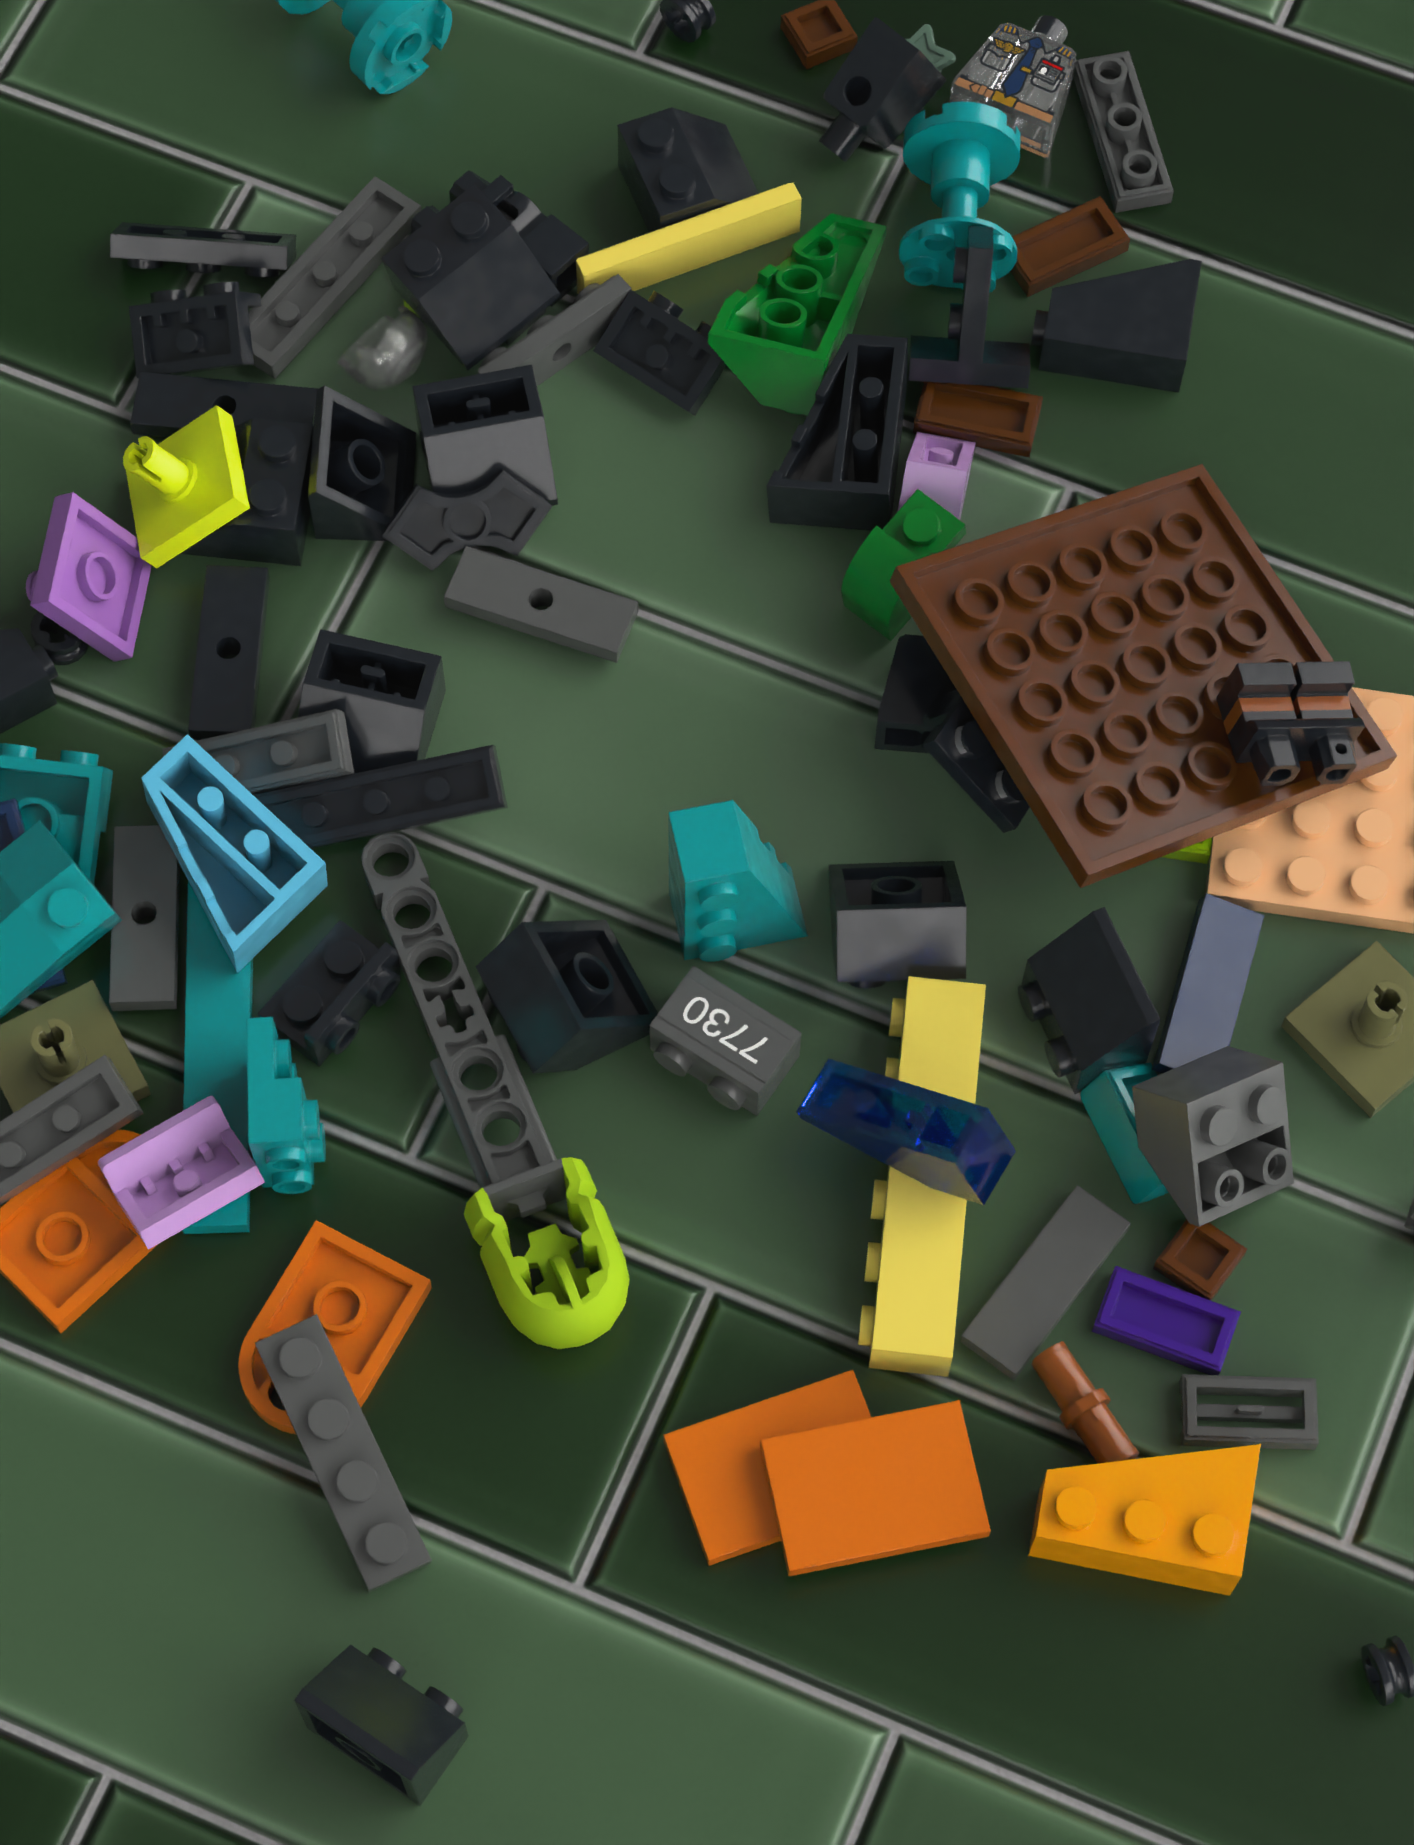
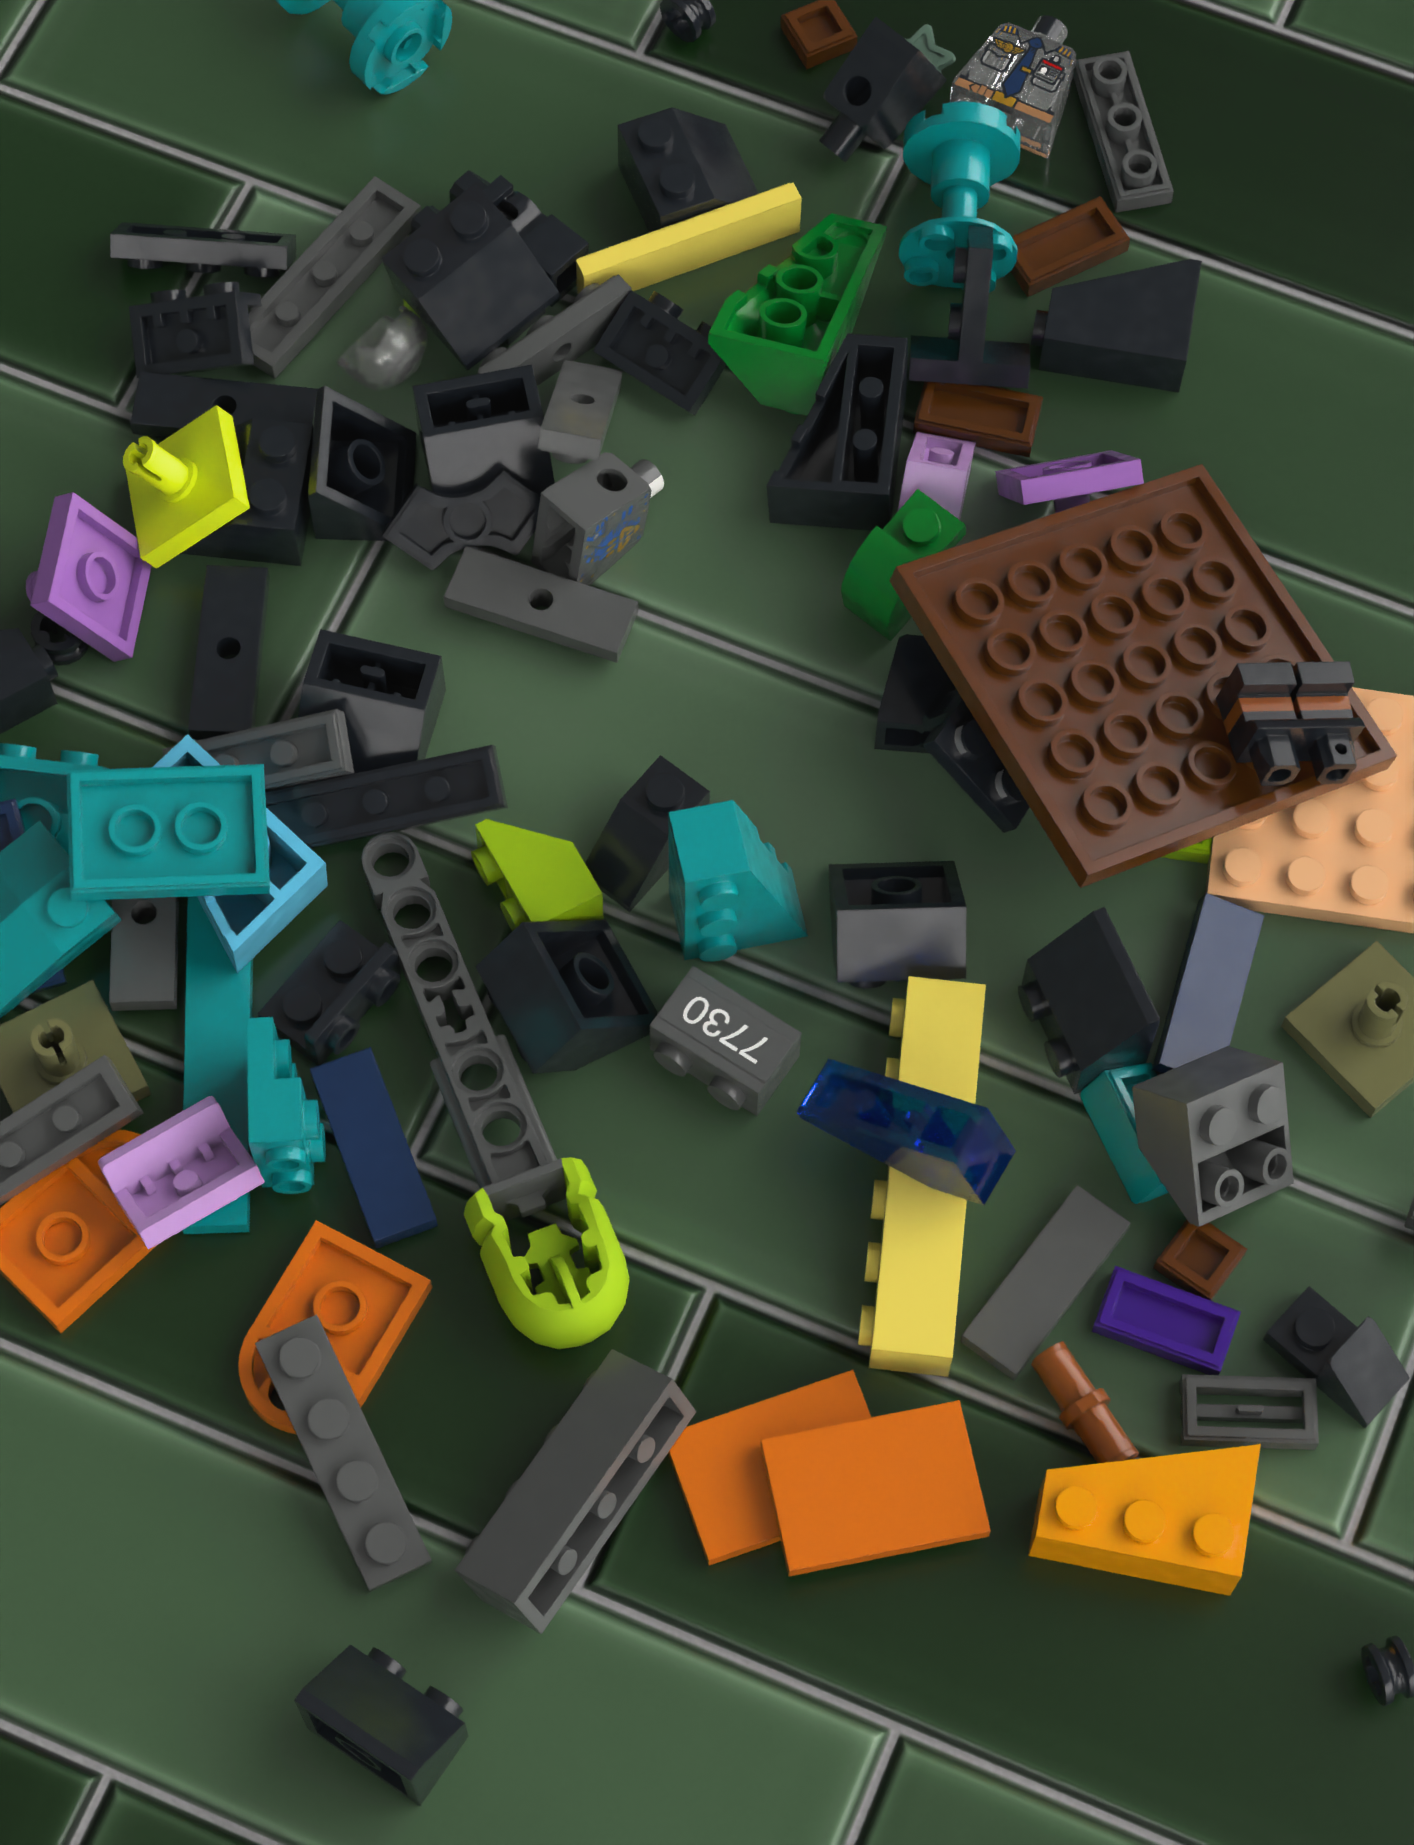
none -> teal tile [66,764,270,901]
none -> dark blue tile [310,1047,438,1249]
none -> dark grey brick [455,1349,696,1634]
none -> lime slope [471,819,604,931]
none -> dark grey torso [531,452,664,586]
none -> dark grey tile [538,360,623,464]
none -> black slope [585,755,710,912]
none -> medium lavender tile [995,450,1144,513]
none -> black slope [1263,1286,1410,1428]

